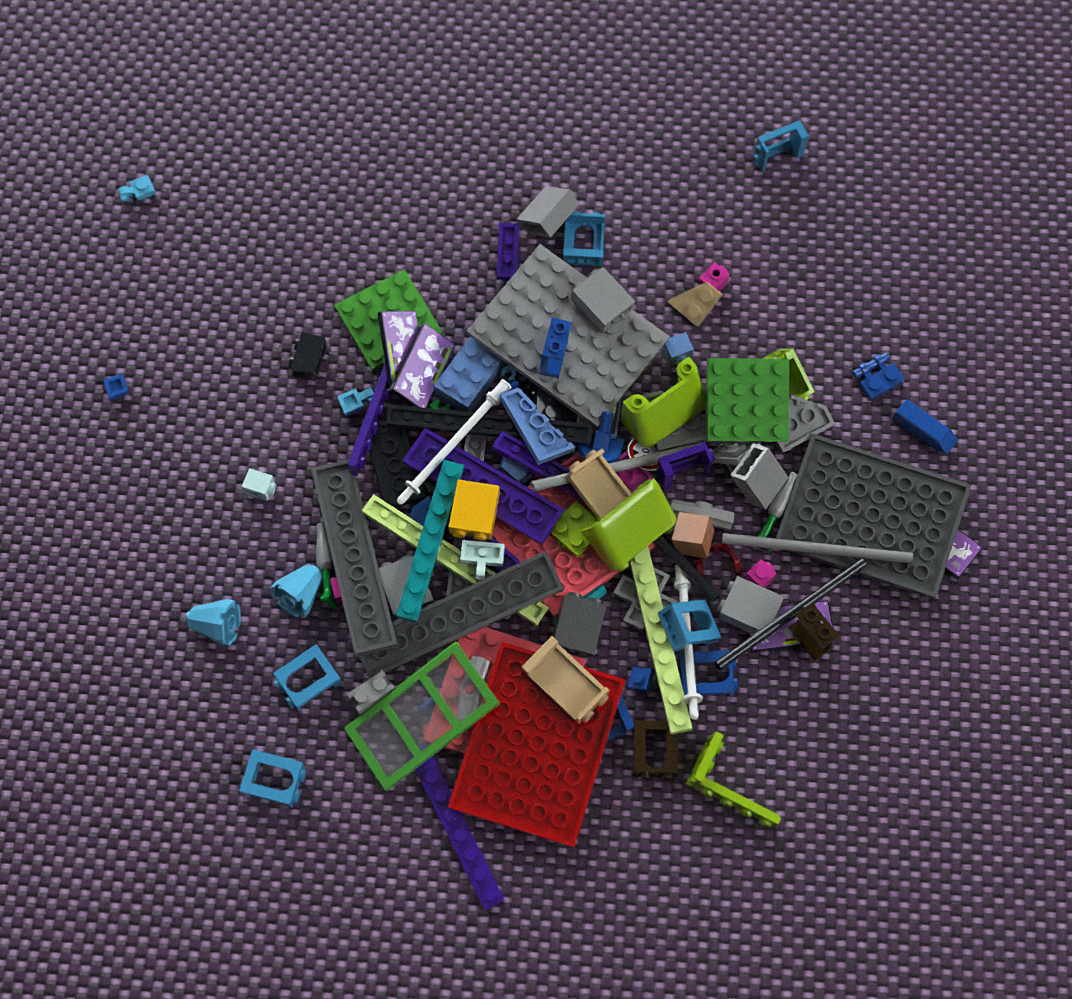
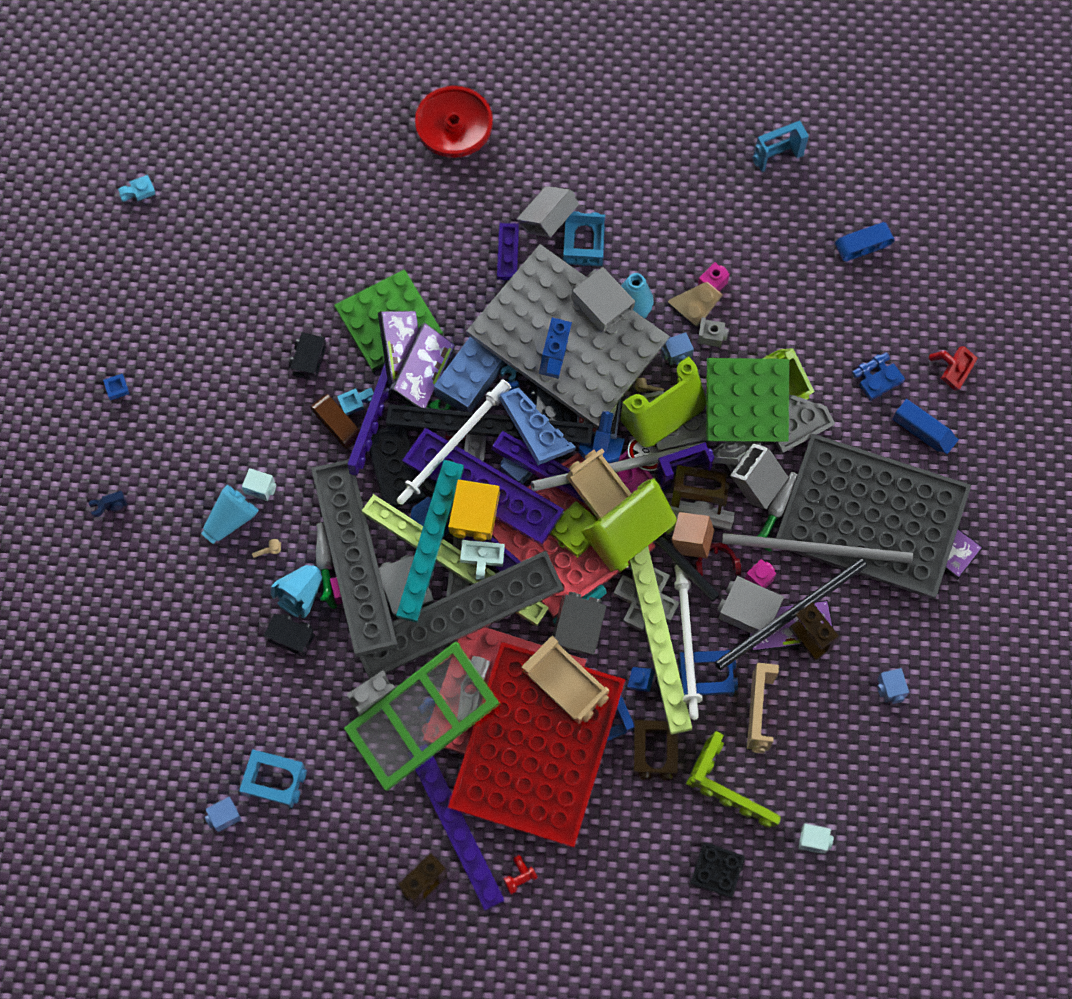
medium azure cone [186,599,241,646] -> none
dark azure panel [273,644,342,712] -> none
dark azure panel [658,599,722,652] -> none
none -> dark blue plate [89,491,128,517]
none -> medium azure cone [201,484,259,544]
none -> medium blue brick [205,797,242,832]
none -> tan hand [252,539,281,558]
none -> black brick [263,613,315,658]
none -> reddish brown beam [310,394,360,450]
none -> dark brown panel [398,852,448,908]
none -> red dish [415,86,493,158]
none -> red piece [503,855,538,894]
none -> medium azure cone [621,273,654,318]
none -> tan hand [635,378,664,393]
none -> dark brown panel [671,465,729,515]
none -> black tile [690,842,746,899]
none -> light grey brick [697,317,728,348]
none -> tan panel [747,663,779,753]
none -> light aqua brick [798,824,833,854]
none -> blue beam [835,222,895,261]
none -> medium blue brick [877,668,909,704]
none -> red plate [929,346,978,391]

